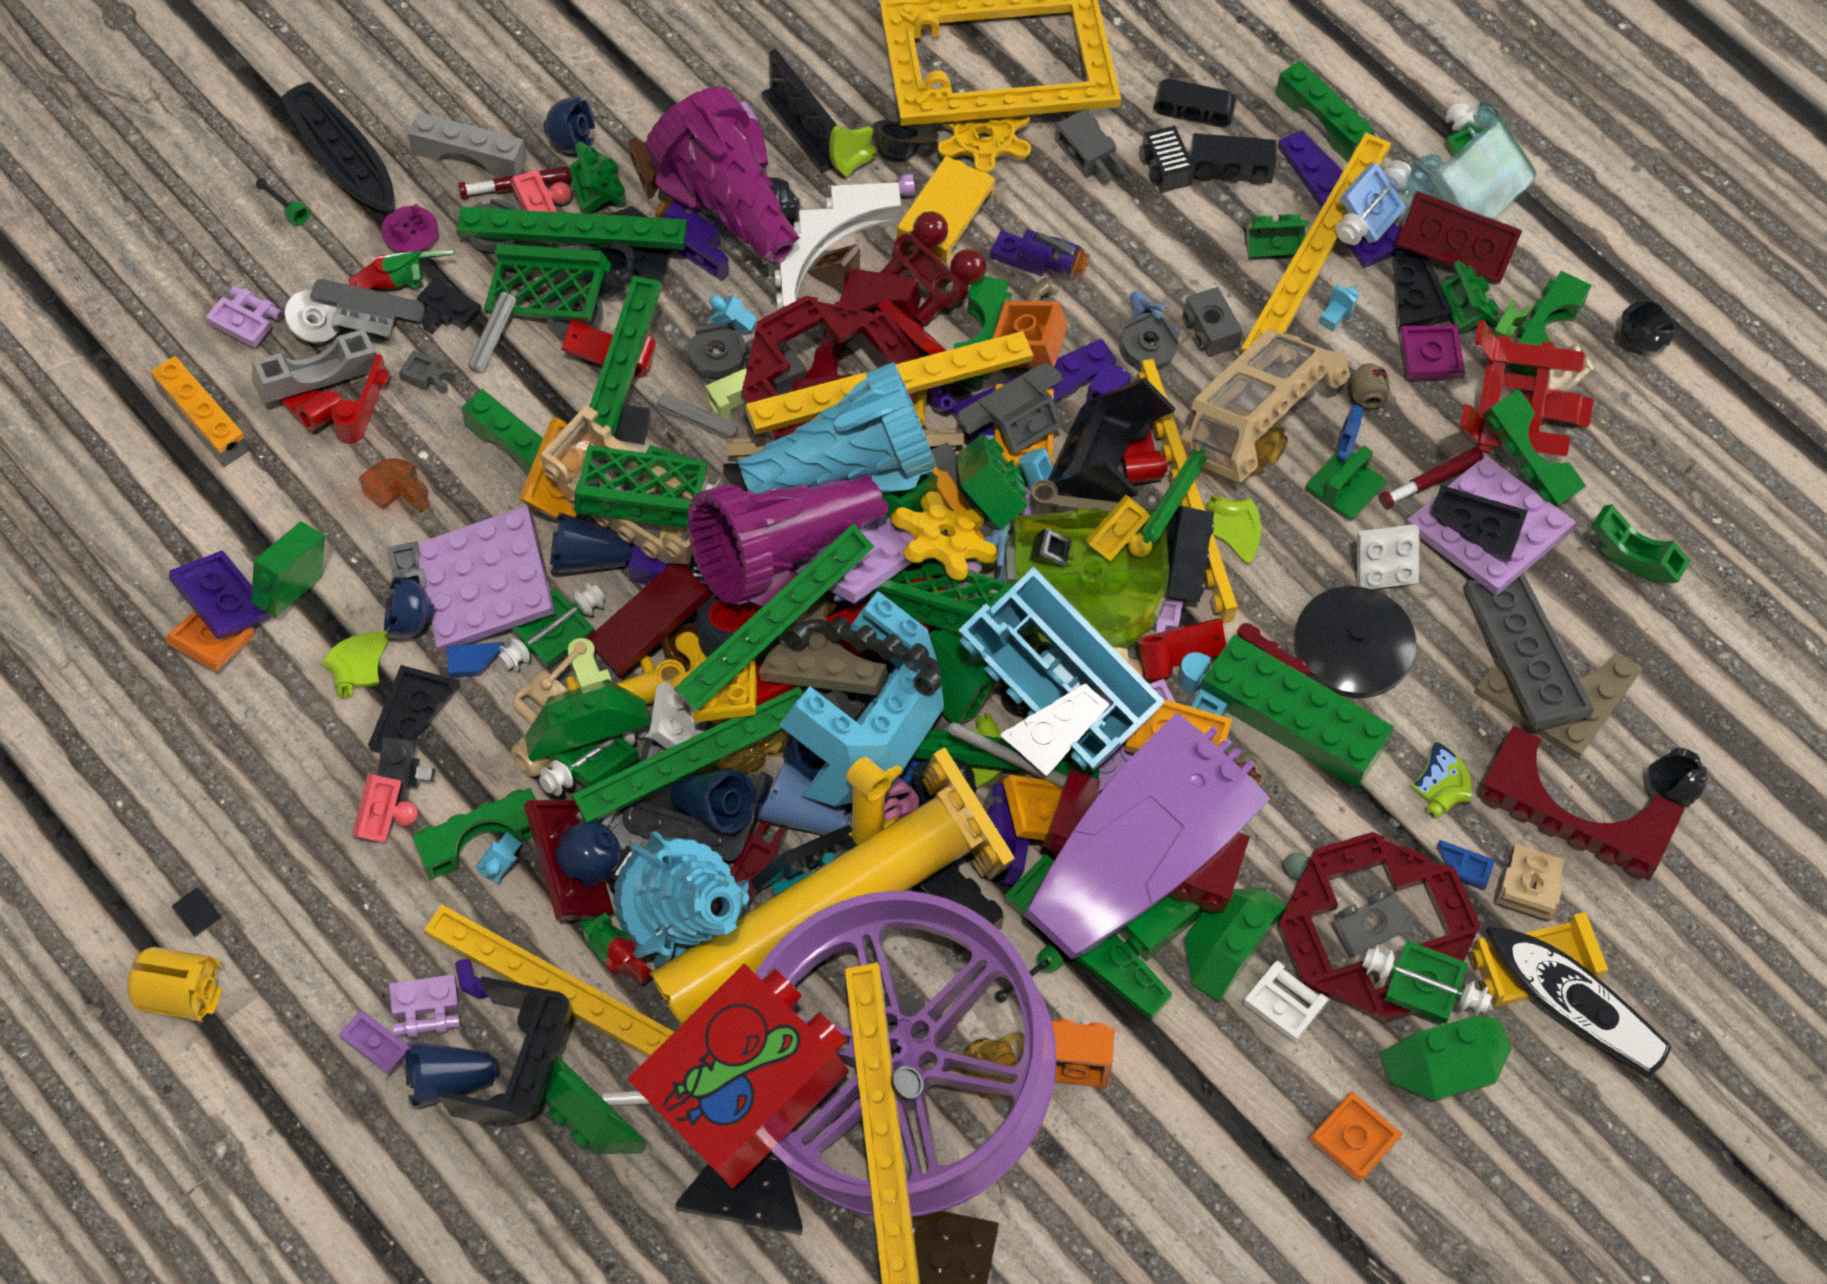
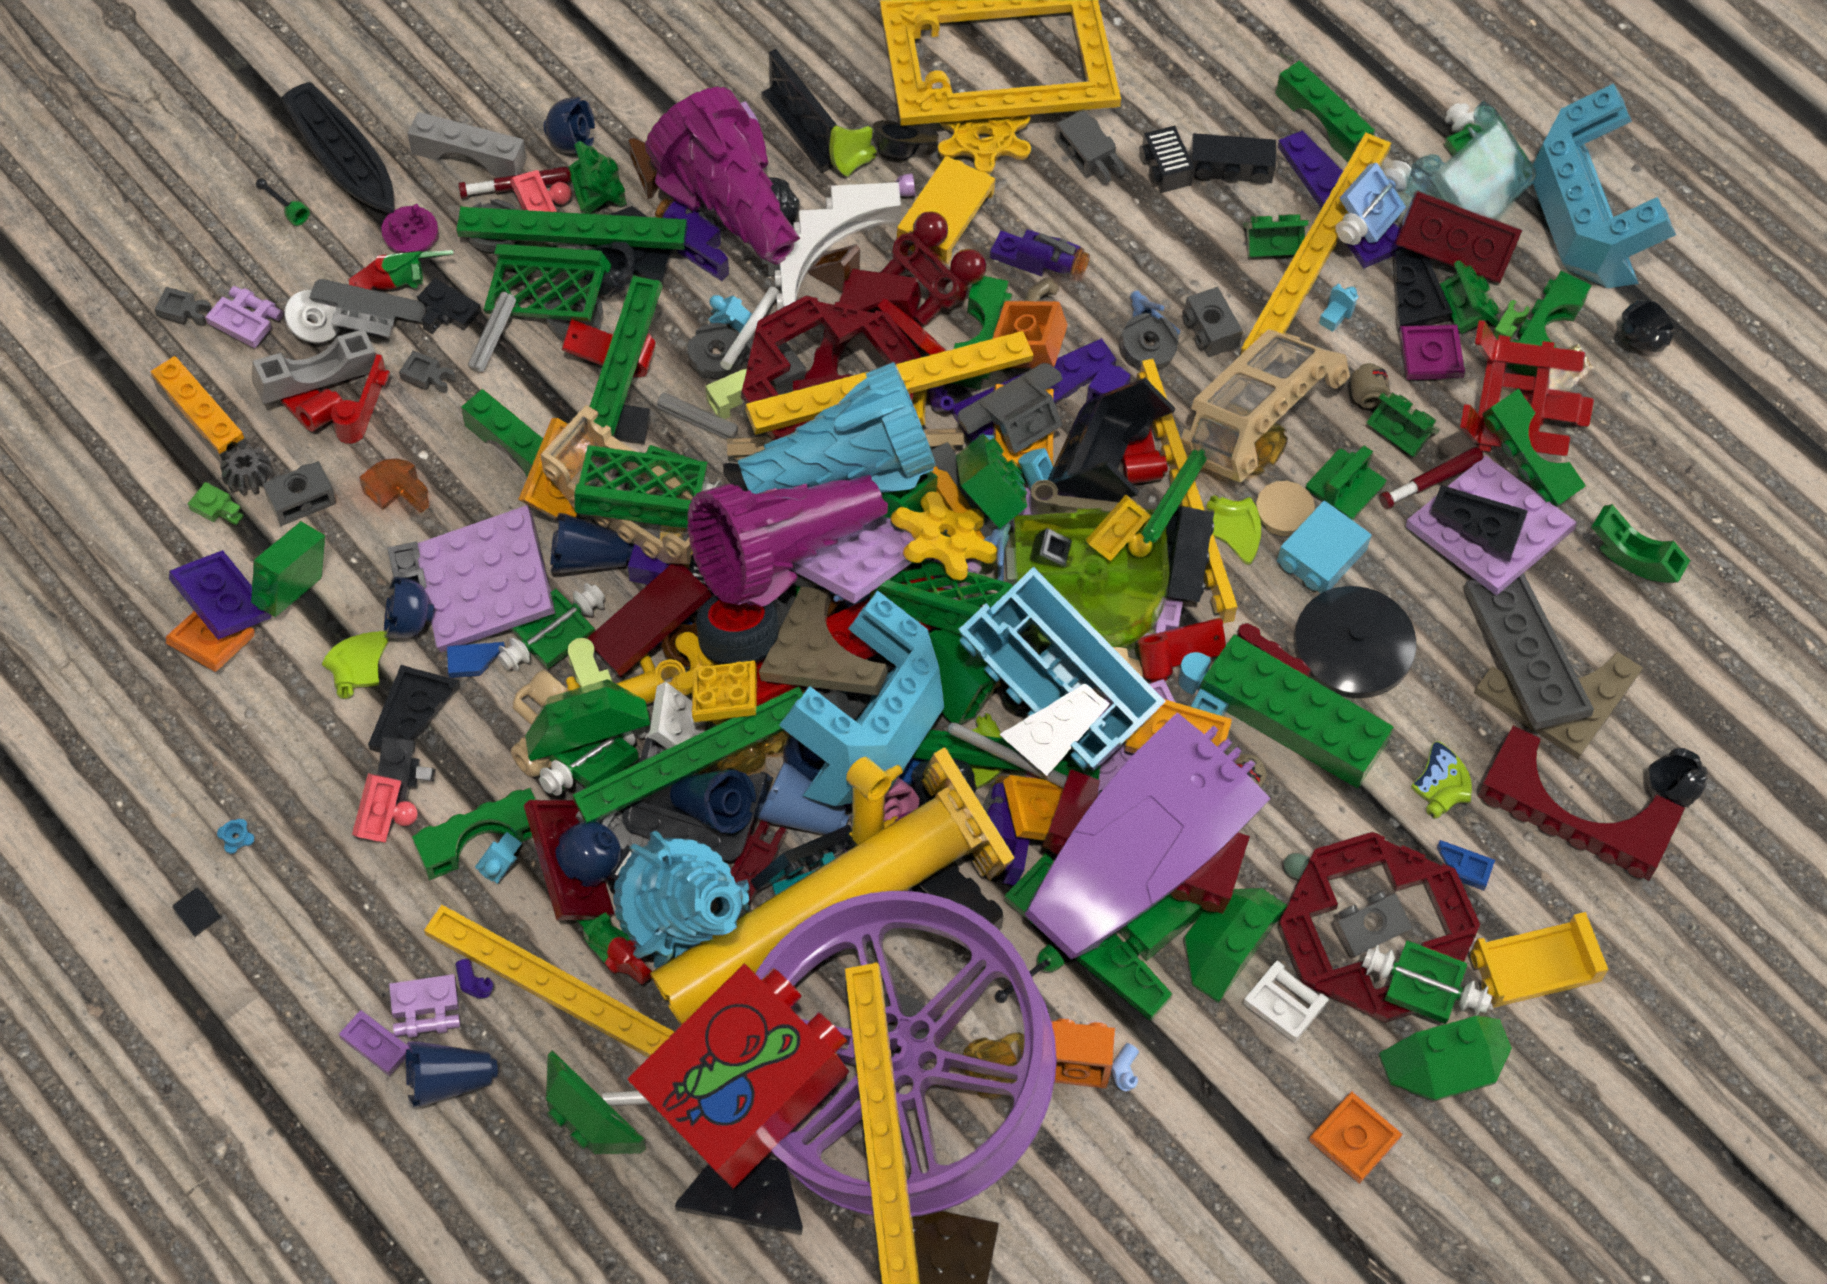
yellow cylinder [127,947,222,1022] -> none
black windscreen [438,976,572,1127] -> none
tan hinge [540,642,587,690] -> none
green plate [673,524,875,712] -> none
pearl dark grey bar [782,616,941,696] -> none
piece [890,1066,923,1101] -> none
black beam [1153,79,1237,127] -> none
blue tile [1337,405,1363,461] -> none
white plate [1357,524,1419,589] -> none
piece [1486,926,1671,1077] -> none
tan piece [1496,843,1564,921] -> none
none -> dark grey plate [155,287,212,325]
none -> bright green plate [188,482,243,525]
none -> dark azure plate [217,819,254,854]
none -> flat silver gear [220,443,272,496]
none -> dark grey brick [262,461,336,526]
none -> white bar [720,287,779,370]
none -> light blue arm [1111,1043,1139,1091]
none -> tan tile [1256,481,1315,536]
none -> medium azure brick [1277,500,1372,593]
none -> green bracket [1367,392,1440,457]
none -> medium azure wedge [1529,83,1676,288]

